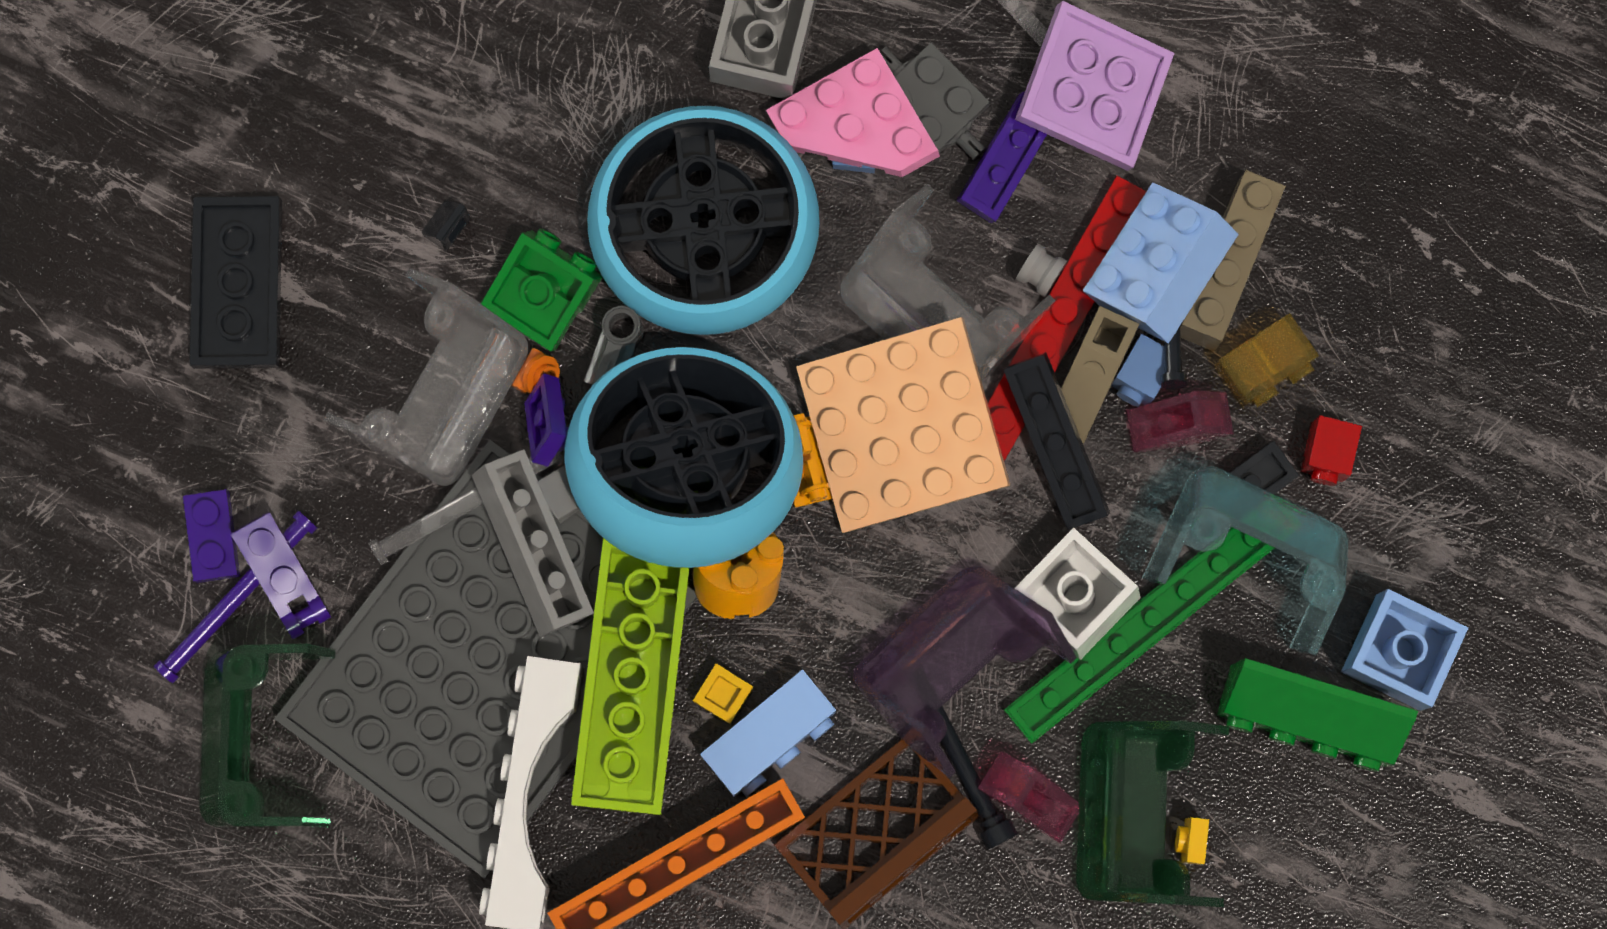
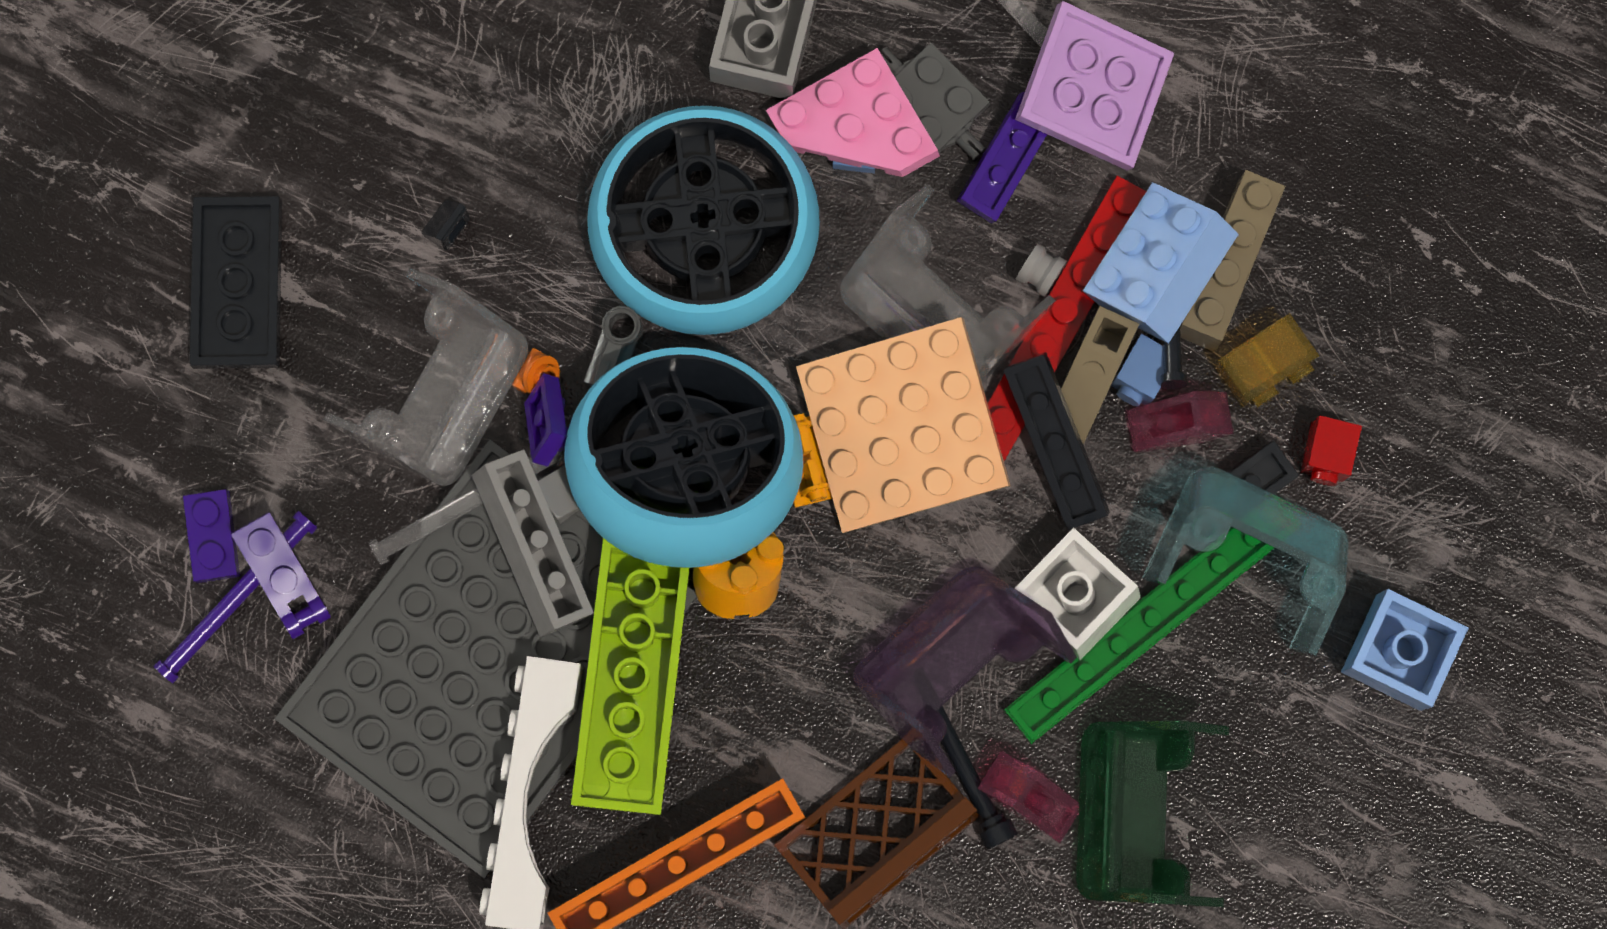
clear green windscreen [199,644,335,828] -> none
green plate [480,228,602,352] -> none
yellow plate [693,664,753,725] -> none
light blue brick [700,669,836,798] -> none
yellow plate [1175,817,1209,865] -> none
green slope [1216,658,1418,772] -> none

